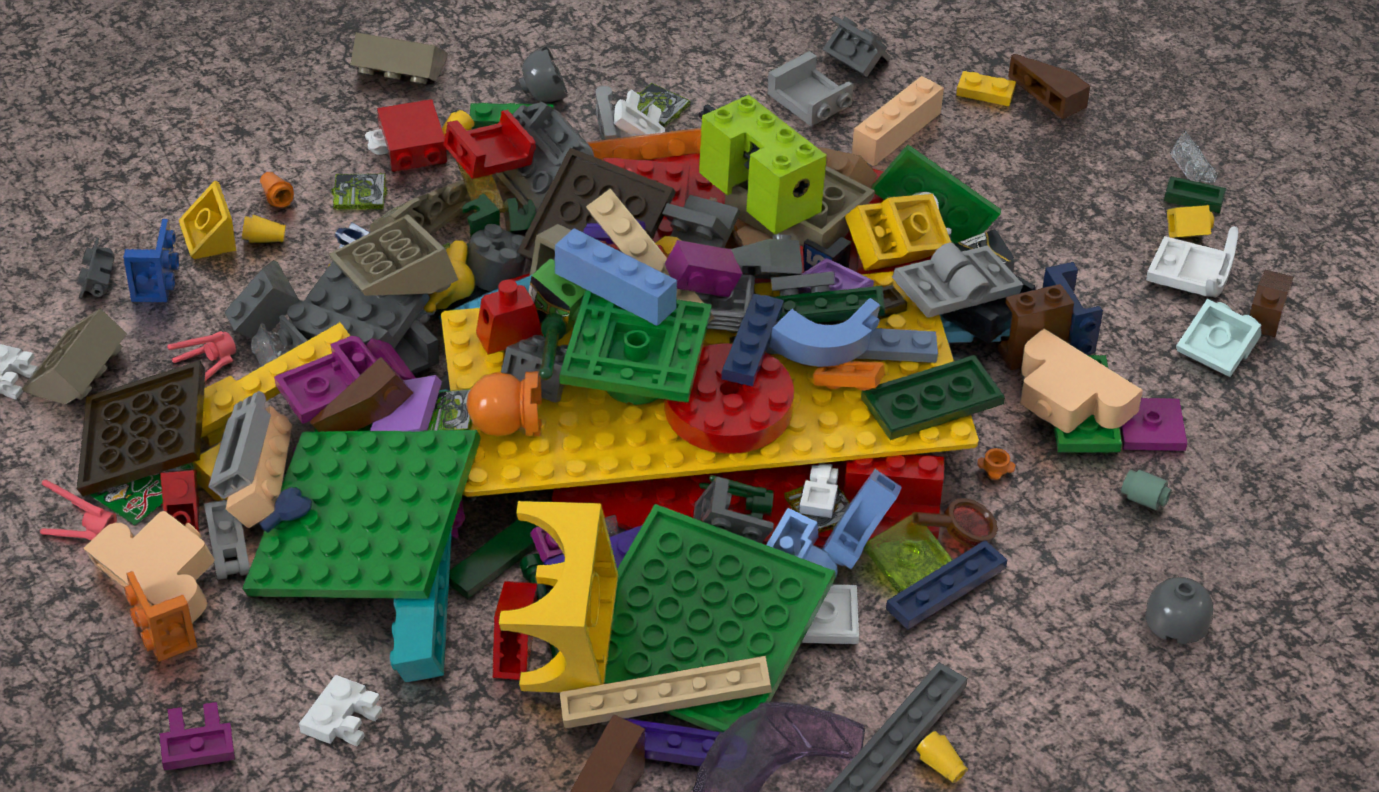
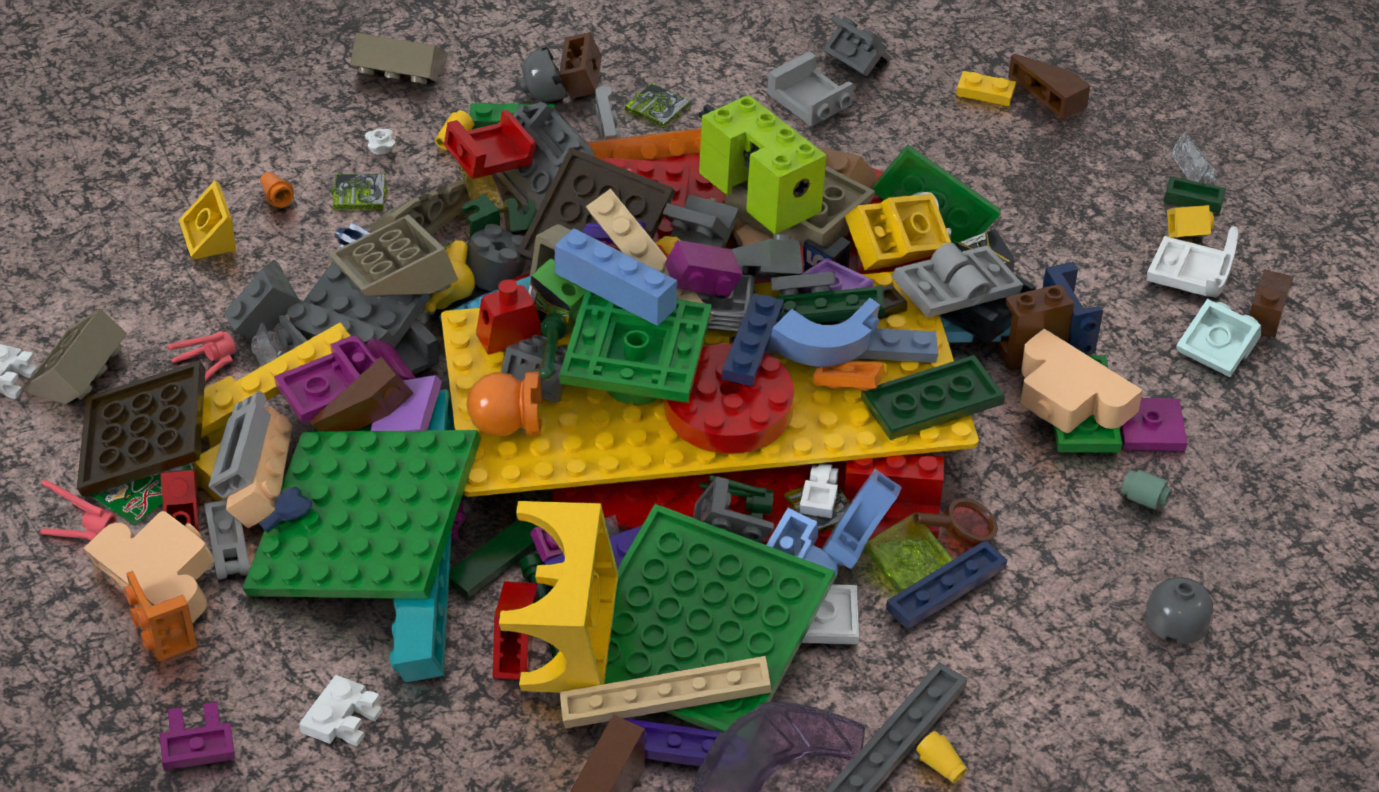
dark grey hinge [76,237,115,299] -> none
blue bracket [123,219,179,302] -> none
yellow cone [242,215,286,243] -> none
red panel [377,99,447,172] -> none
piece [428,389,472,430] -> none
white plate [614,90,665,136] -> none
light nougat brick [852,76,944,166] -> none
orange plate [977,448,1015,480] -> none
none -> reddish brown brick [559,32,602,98]

